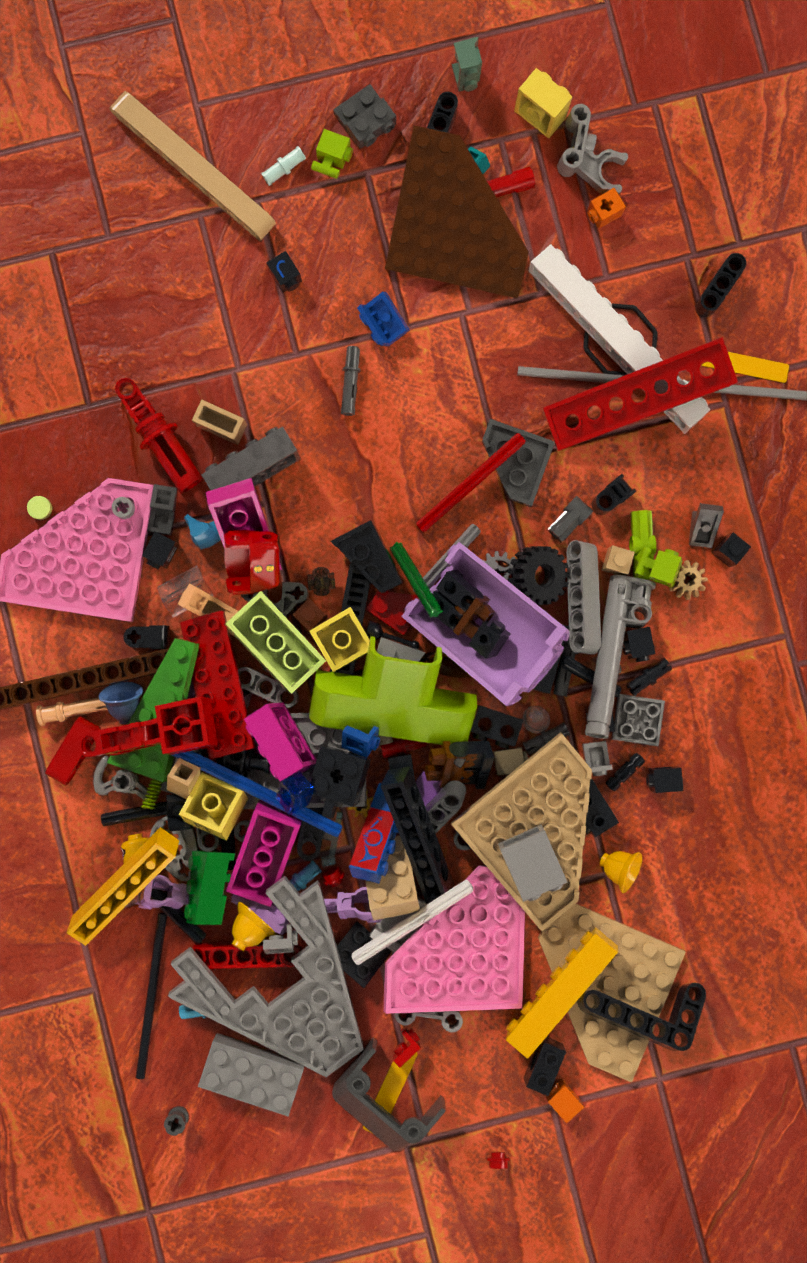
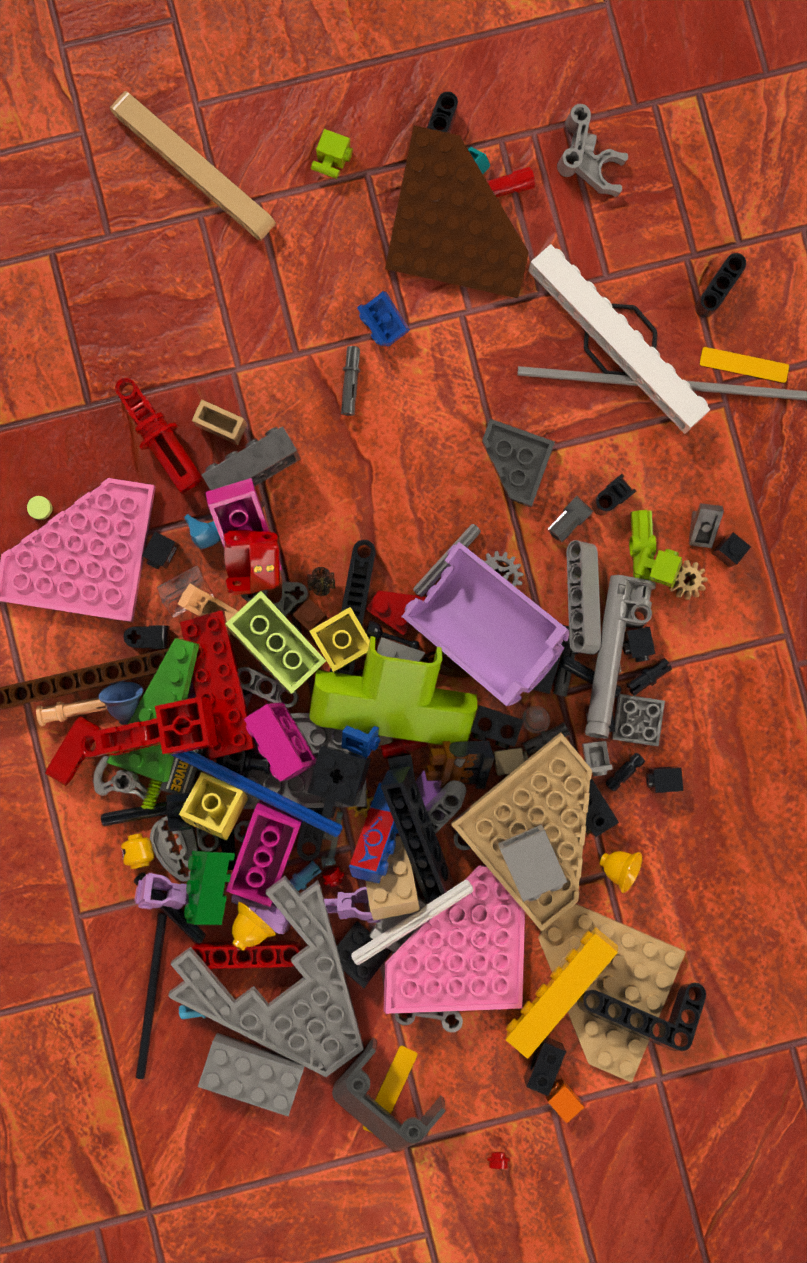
yellow brick [67,827,179,946] -> none
light grey bush [112,497,135,519] -> none
dark grey slope [147,484,177,536] -> none
dark grey bush [164,1106,189,1136] -> none
tan brick [167,758,200,799] -> none
light aqua pin [261,146,306,186] -> none
light grey bracket [263,924,298,954] -> none
black brick [266,251,302,293] -> none
clear blue brick [275,771,315,815] -> none
black wing [331,520,403,593] -> none
dark grey plate [333,84,396,149] -> none
green axle [390,542,443,618] -> none
red bracket [393,1026,421,1068] -> none
red axle [416,433,526,532] -> none
black hips [432,570,495,639] -> none
sand green window [452,36,482,92] -> none
black brick [469,619,511,659] -> none
black tyre [508,546,570,605] -> none
light yellow brick [514,68,572,138] -> none
red plate [543,337,738,451] -> none
orange brick [587,188,626,229] -> none
tan brick [601,545,635,576] -> none

